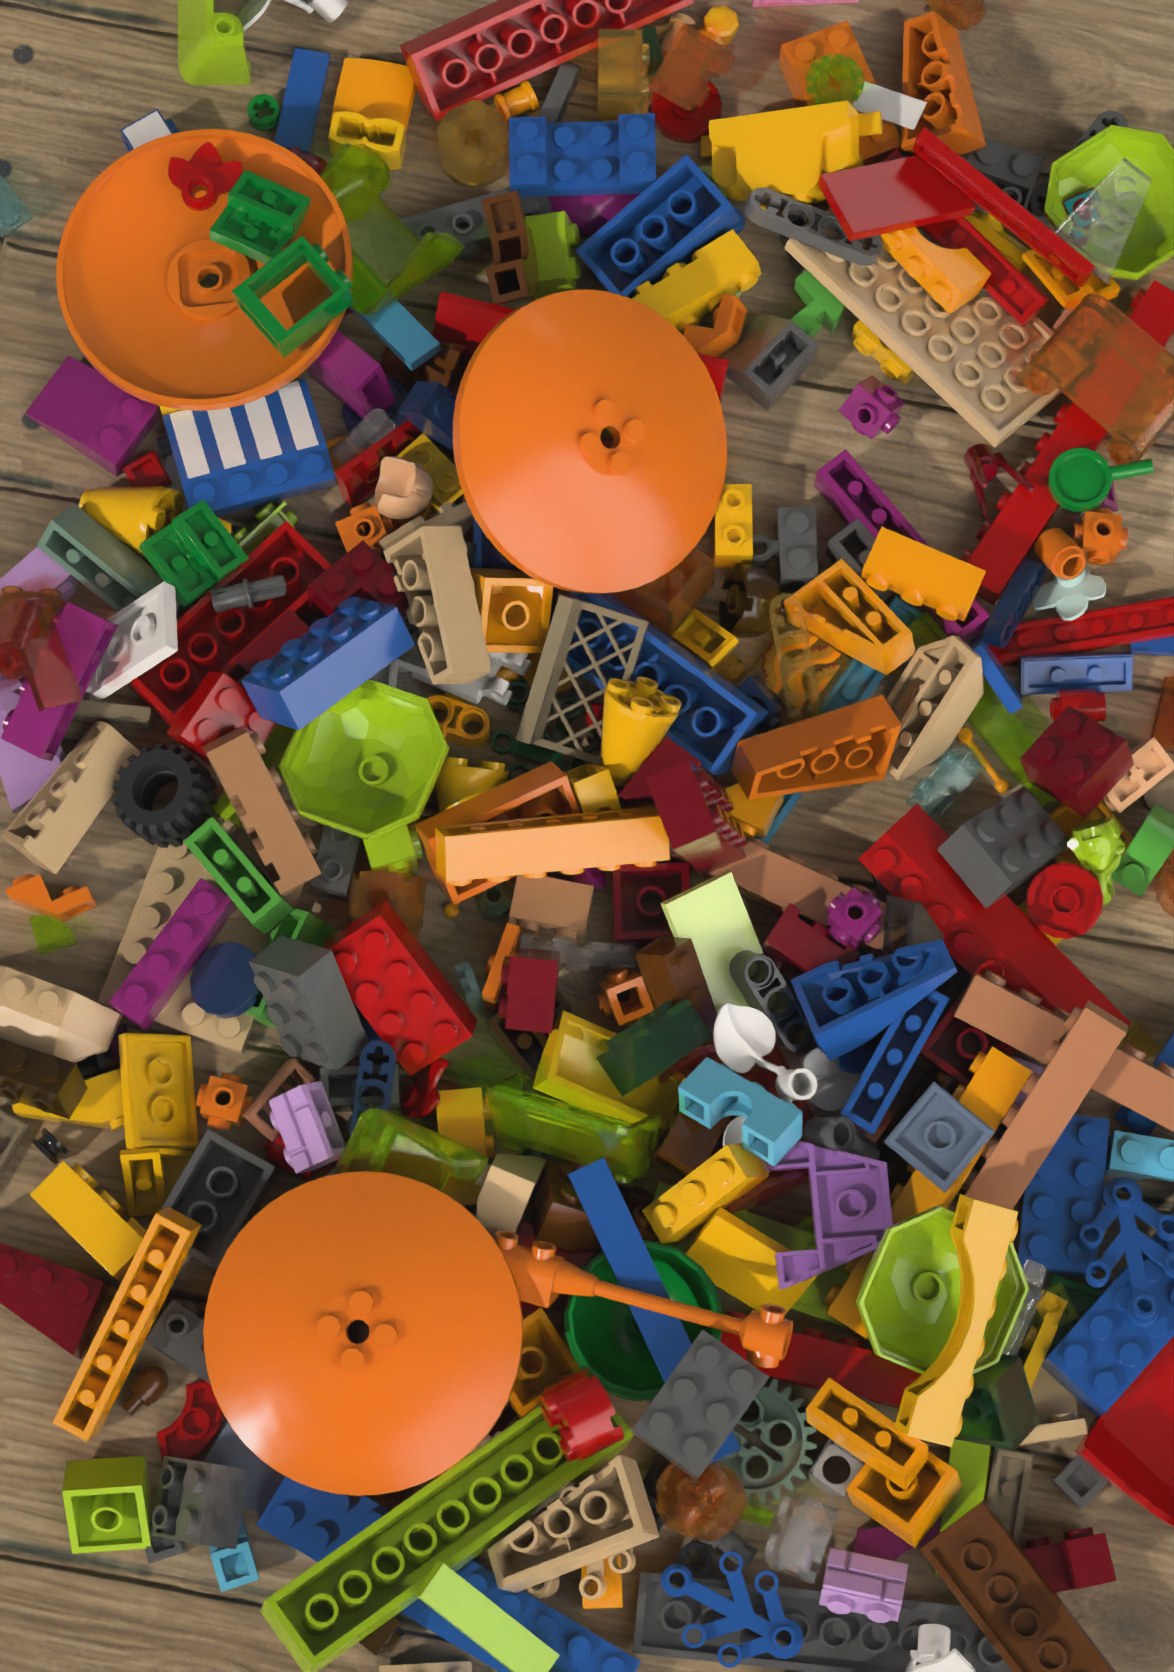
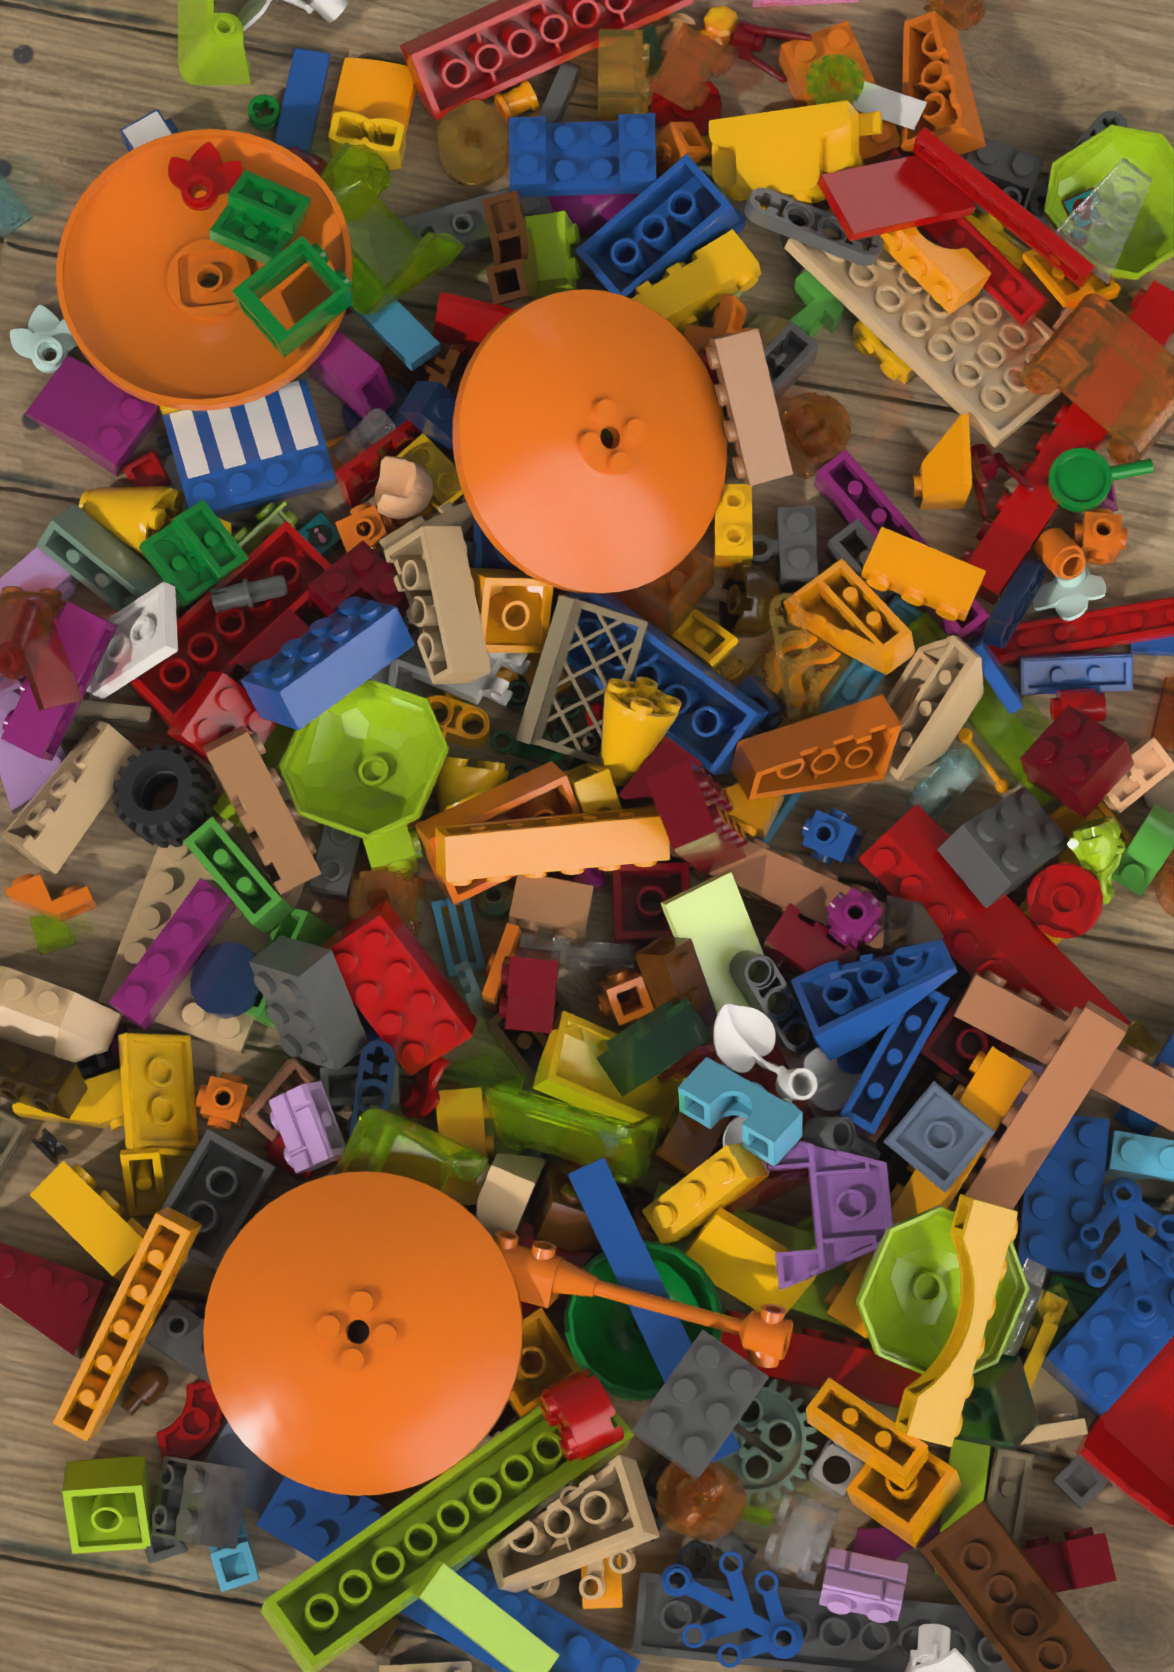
magenta brick [839,375,905,439] -> none
none -> light aqua plate [10,305,78,373]
none -> tile [297,510,343,558]
none -> dark azure tile [431,898,486,976]
none -> orange brick [655,122,710,177]
none -> wedge [706,327,793,486]
none -> dark red plant [732,20,813,83]
none -> clear orange brick [780,392,851,478]
none -> blue brick [802,807,867,865]
none -> light orange slope [912,414,972,510]

